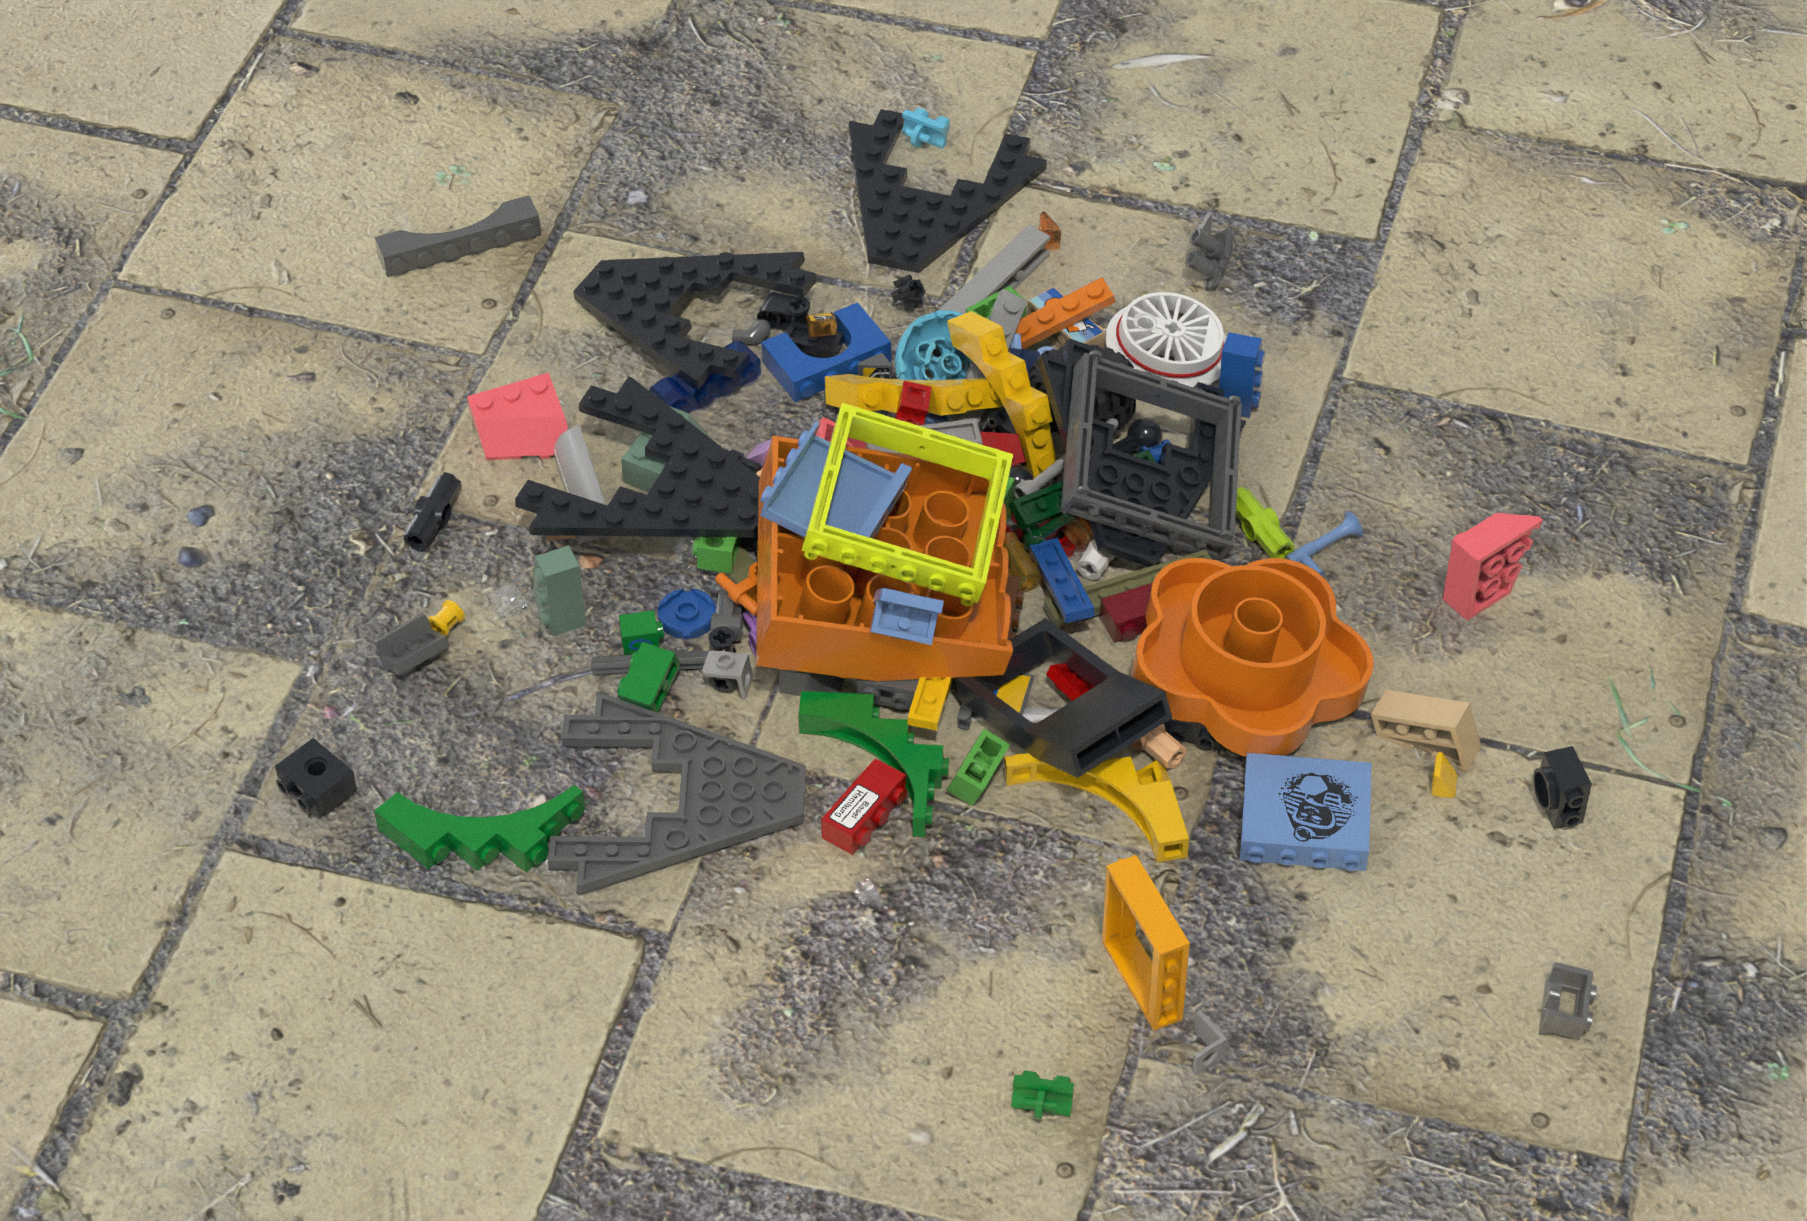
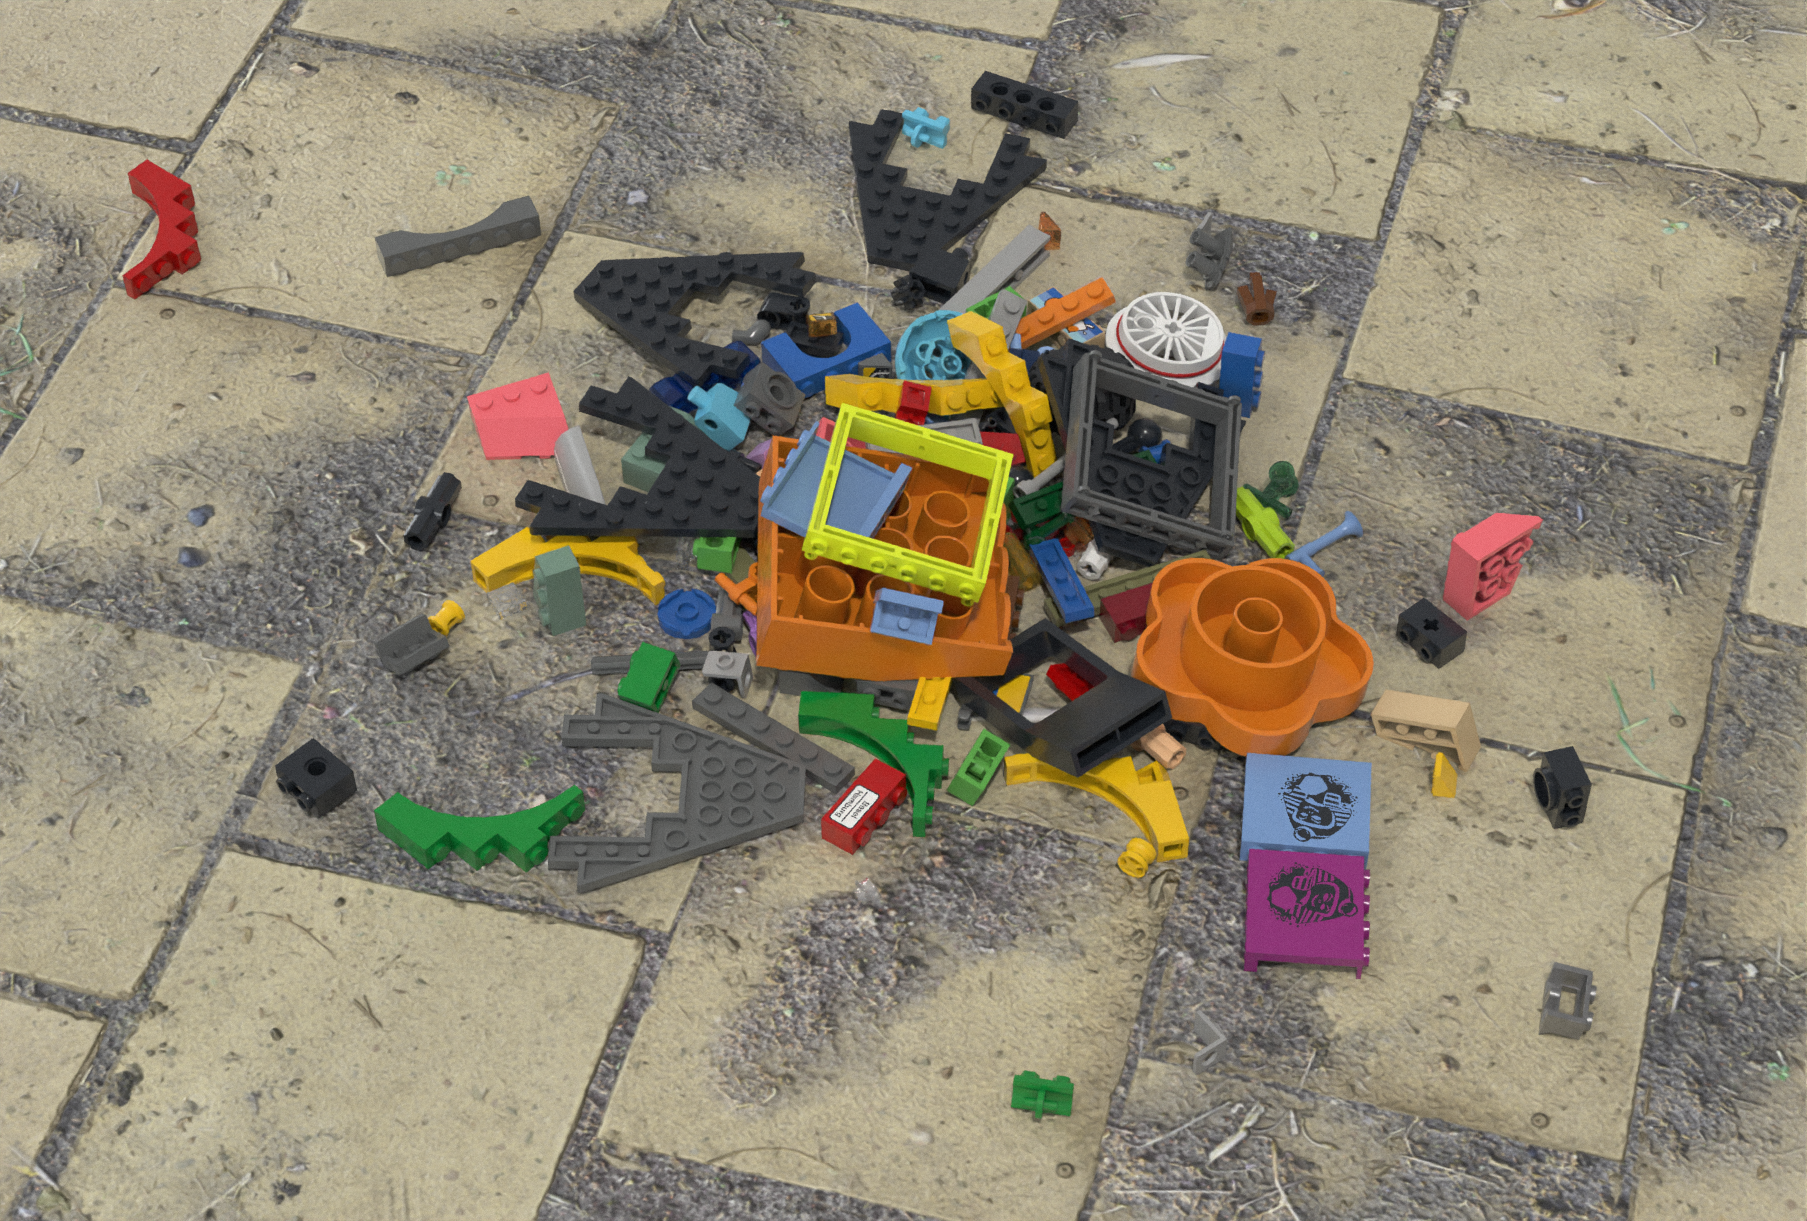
green brick [619,610,664,655] -> none
light orange window [1102,855,1190,1031] -> none
none -> red arch [122,159,201,300]
none -> yellow arch [470,527,666,605]
none -> medium azure torso [688,383,751,451]
none -> dark grey plate [692,682,855,794]
none -> dark grey brick [734,362,805,436]
none -> black torso [909,247,970,304]
none -> black brick [971,71,1078,139]
none -> yellow wheel [1117,838,1157,878]
none -> reddish brown rock [1236,272,1277,326]
none -> clear green piece [1243,461,1299,518]
none -> magenta panel [1244,849,1370,979]
none -> black brick [1396,598,1467,669]

